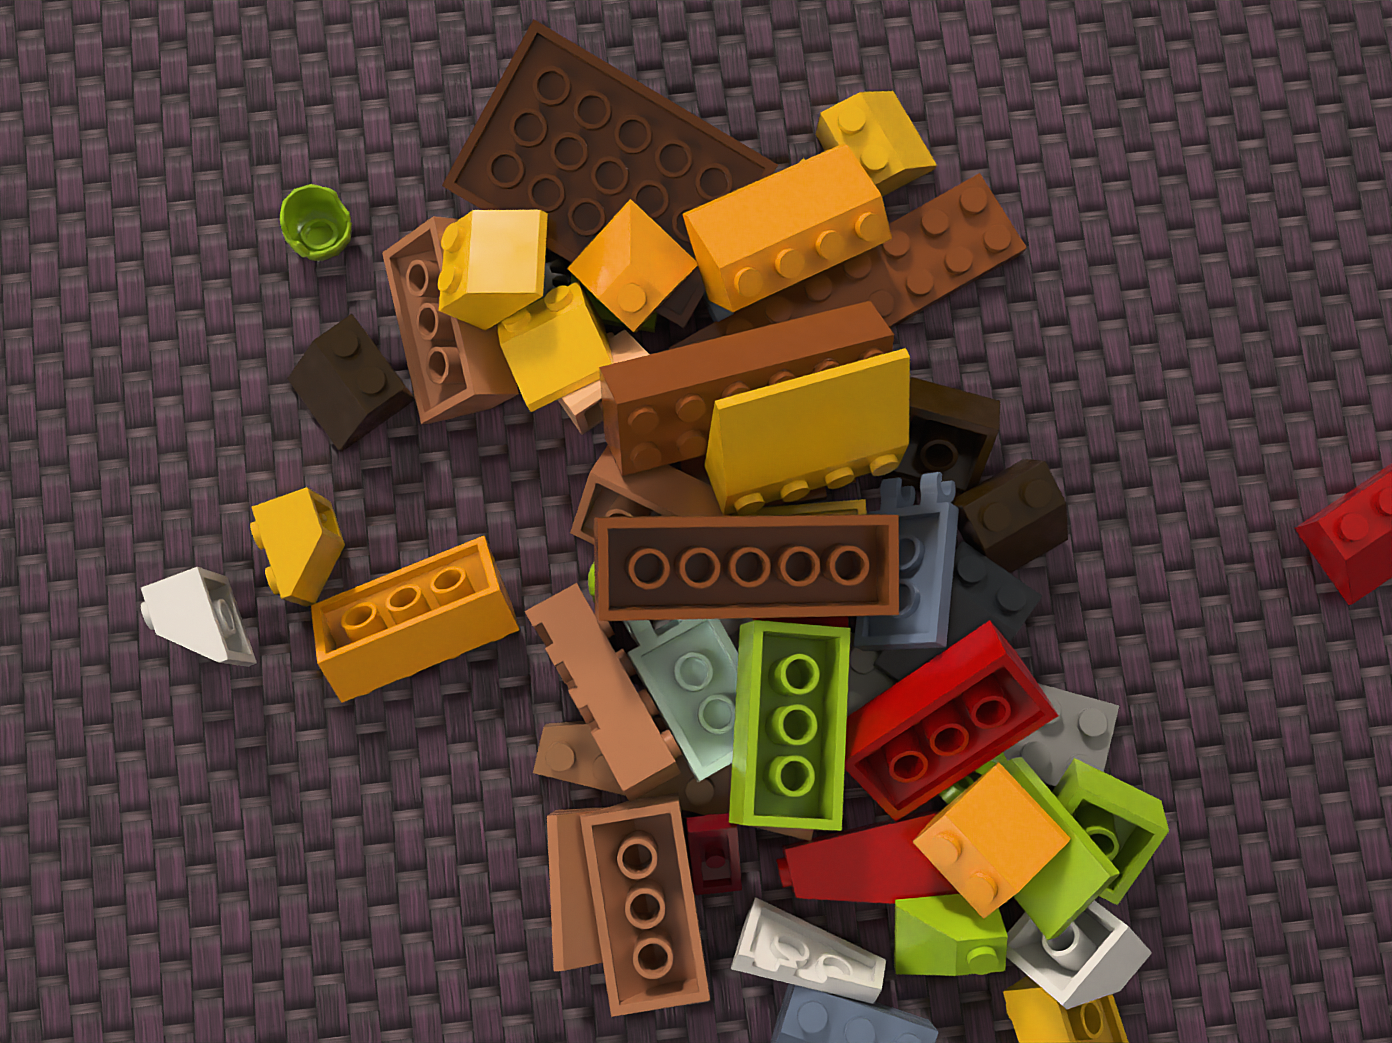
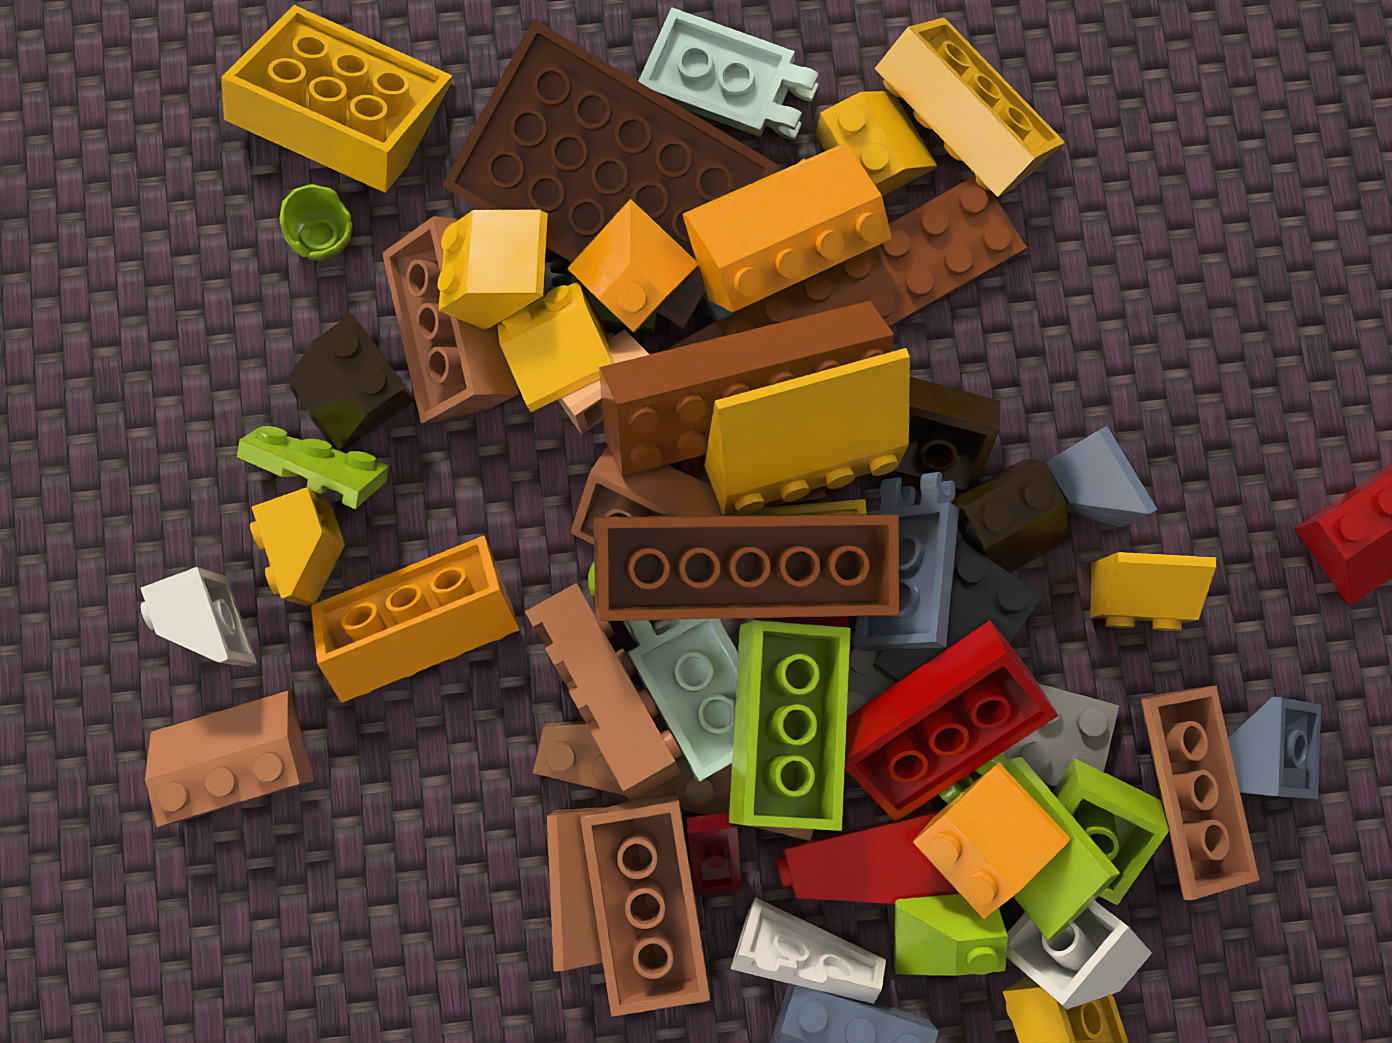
none -> nougat slope [145,691,314,827]
none -> yellow slope [221,5,452,193]
none -> lime wing [237,426,390,509]
none -> light aqua tile [638,7,819,140]
none -> yellow slope [875,17,1065,197]
none -> sand blue slope [1046,426,1158,527]
none -> yellow slope [1090,552,1216,631]
none -> nougat slope [1140,686,1259,900]
none -> sand blue slope [1228,697,1321,800]

